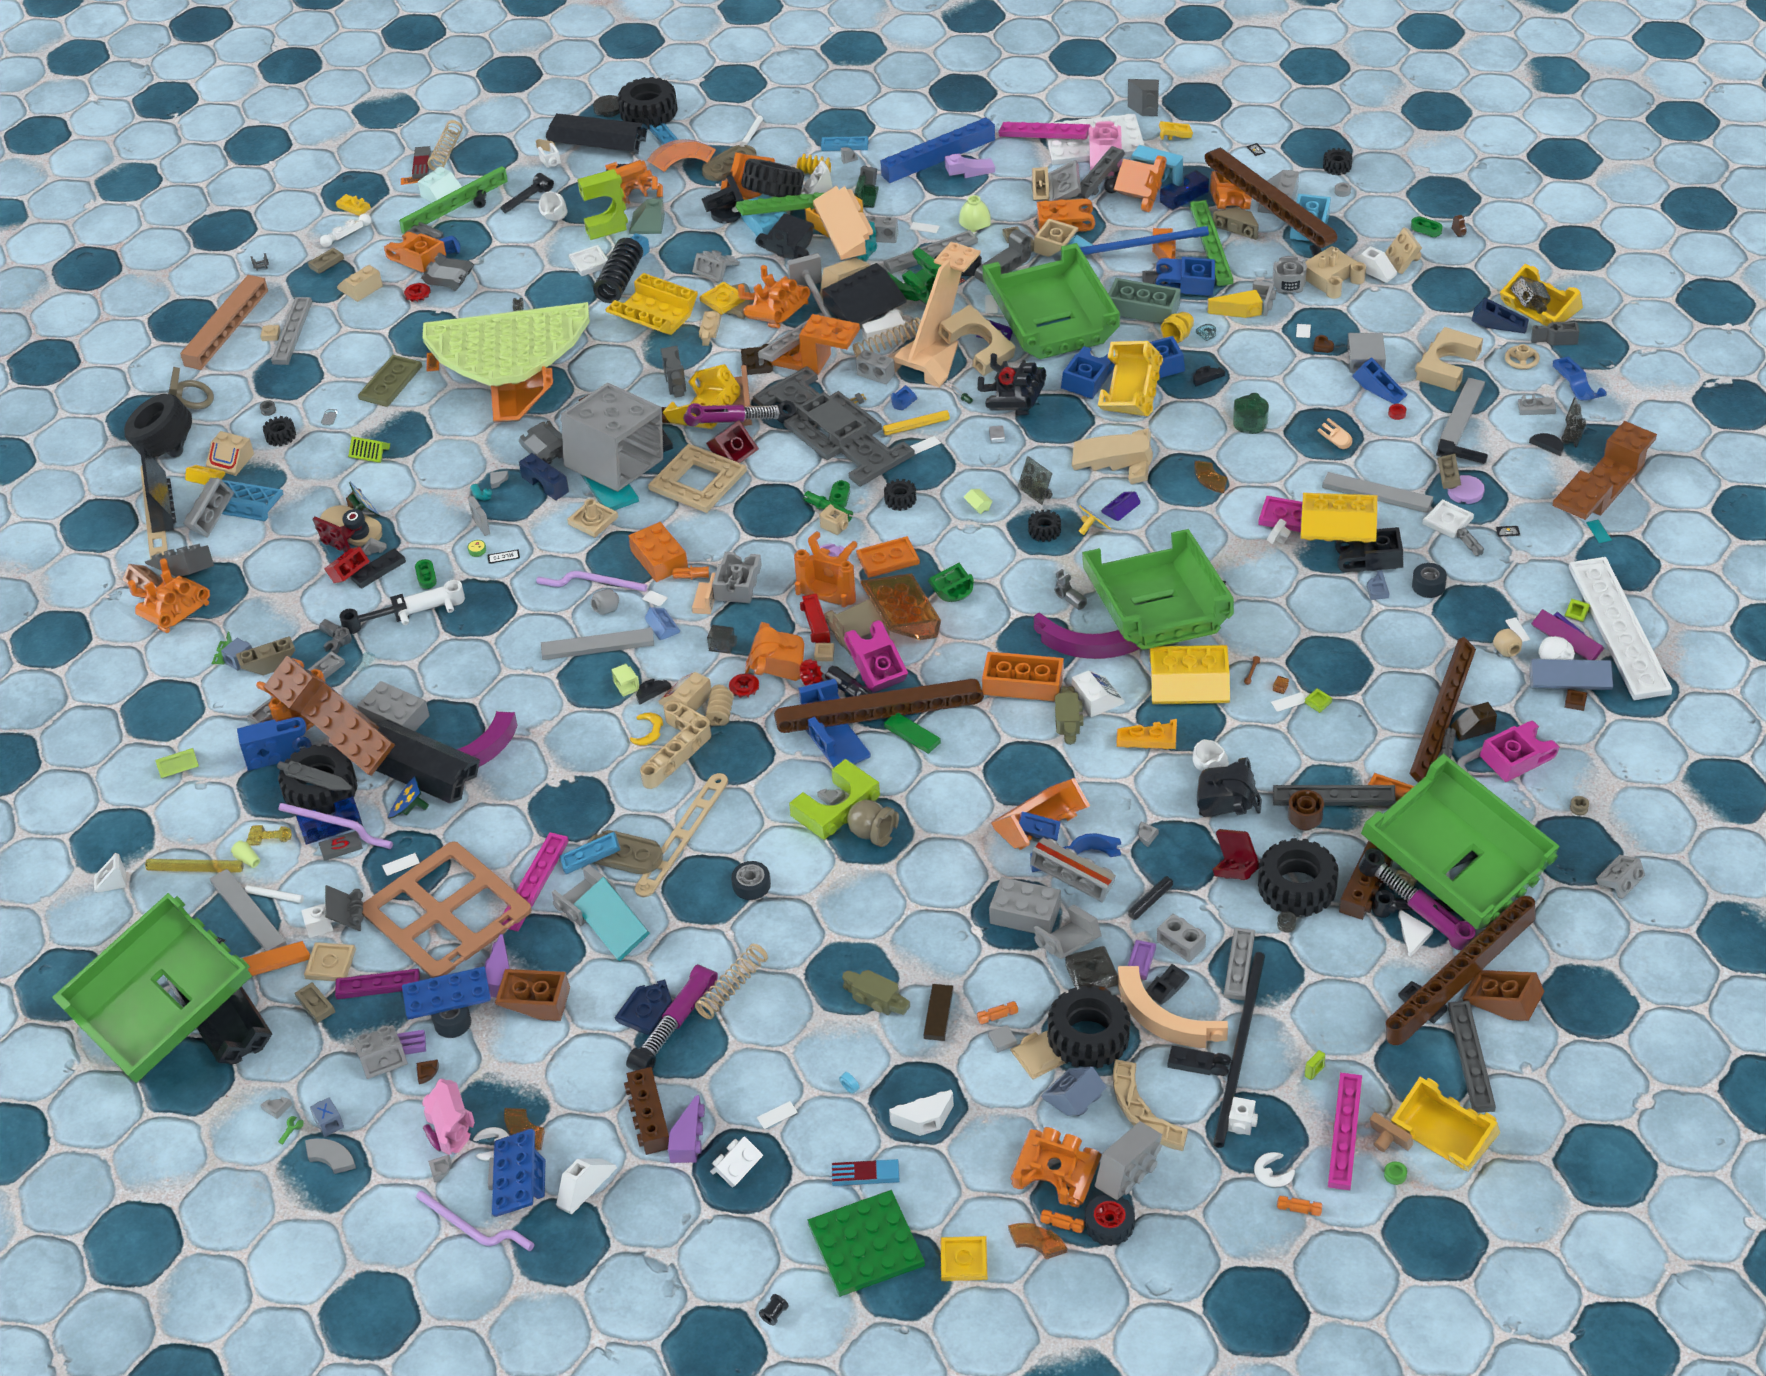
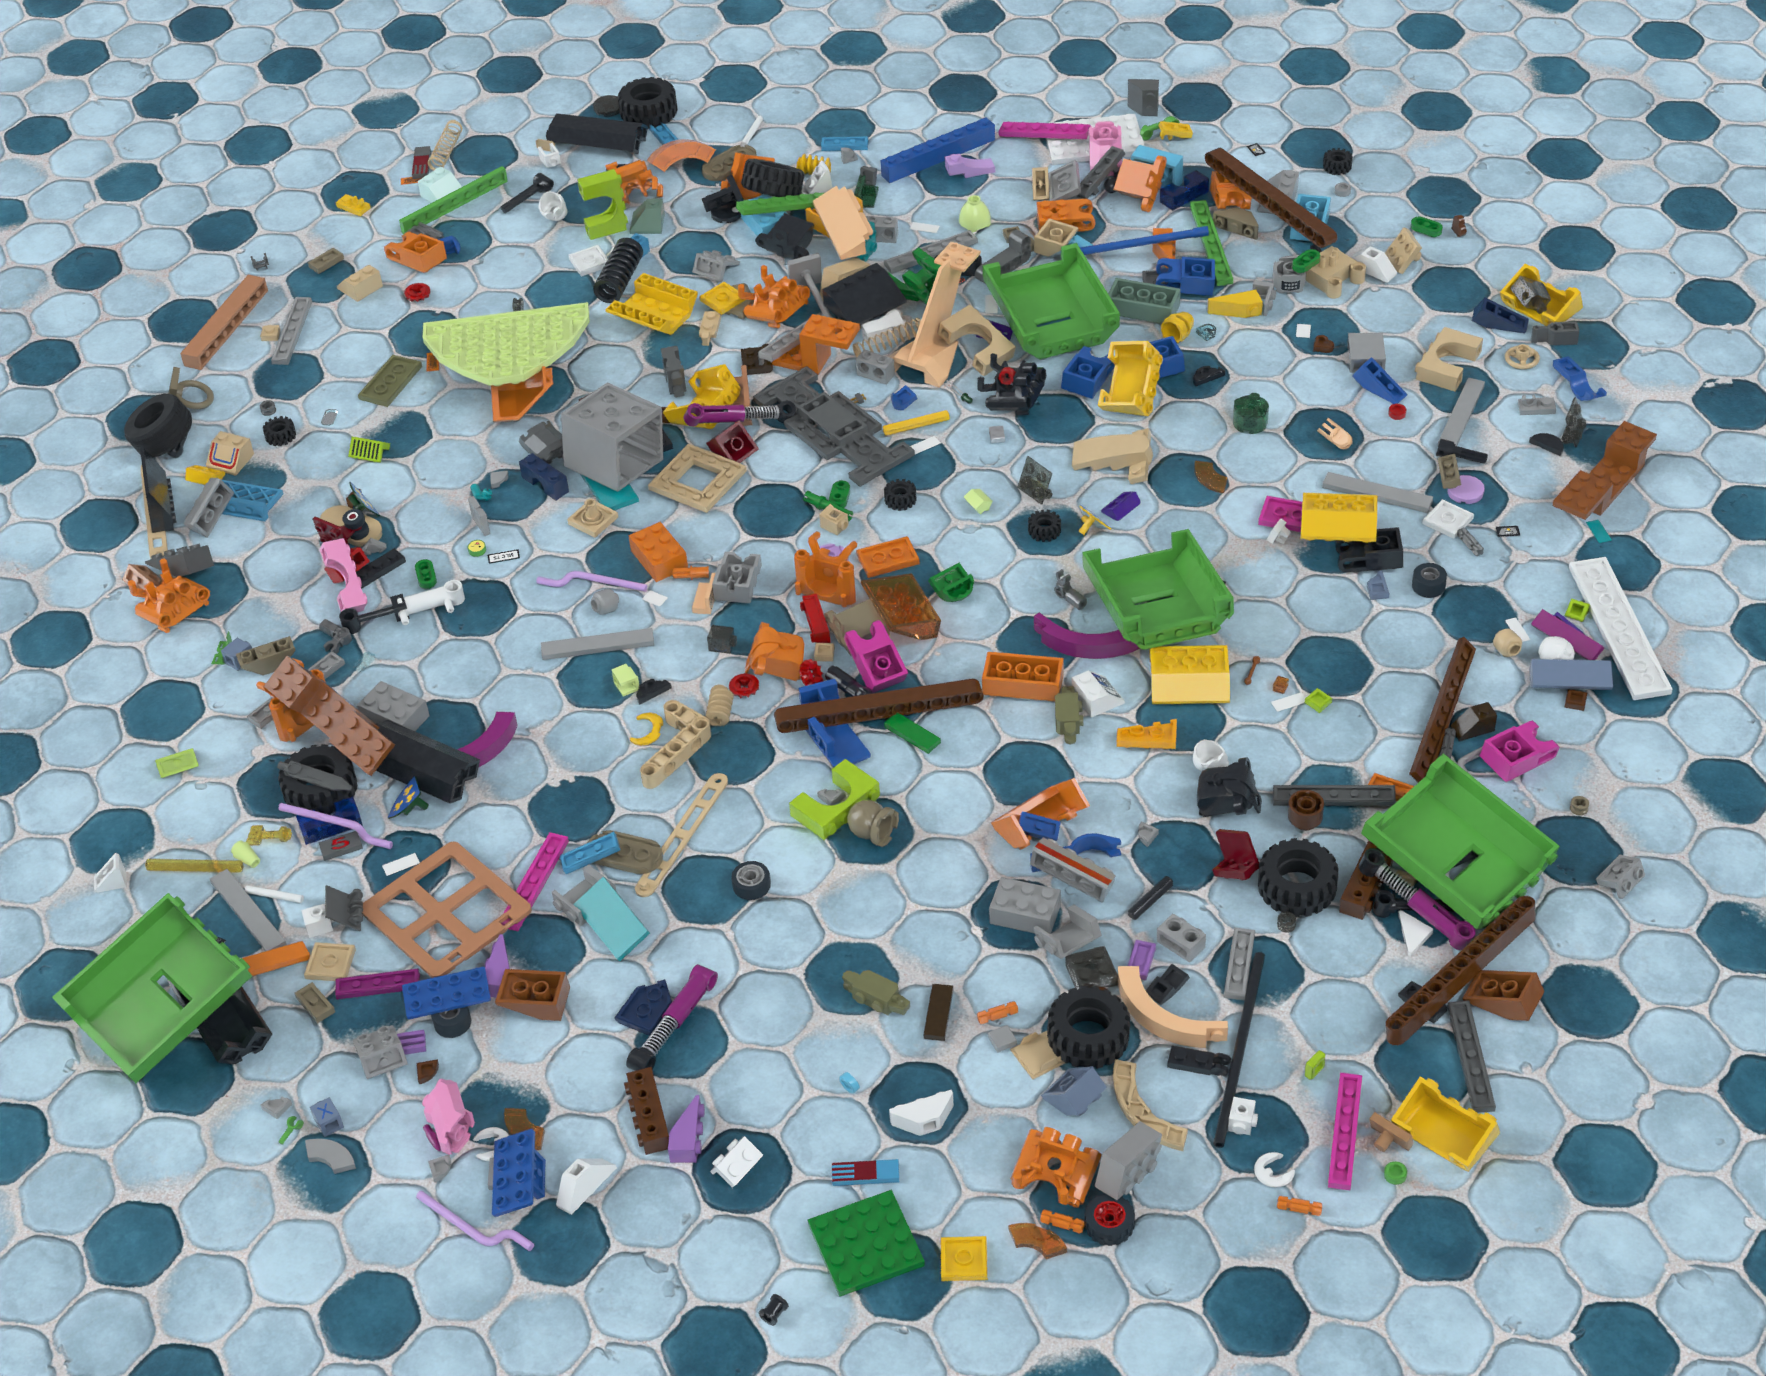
blue brick [237,717,312,771] -> none
white plate [320,213,371,247] -> none
dark grey brick [421,252,475,291] -> none
black pin [473,190,487,208] -> none
medium blue slope [645,607,680,640] -> none
tan slope [659,672,711,711] -> none
tan piece [695,943,768,1019] -> none
white sticker [757,1101,798,1129] -> none
none -> bright pink arch [320,538,367,612]
none -> bright green bar [1140,116,1180,140]
none -> green plate [1292,249,1320,273]

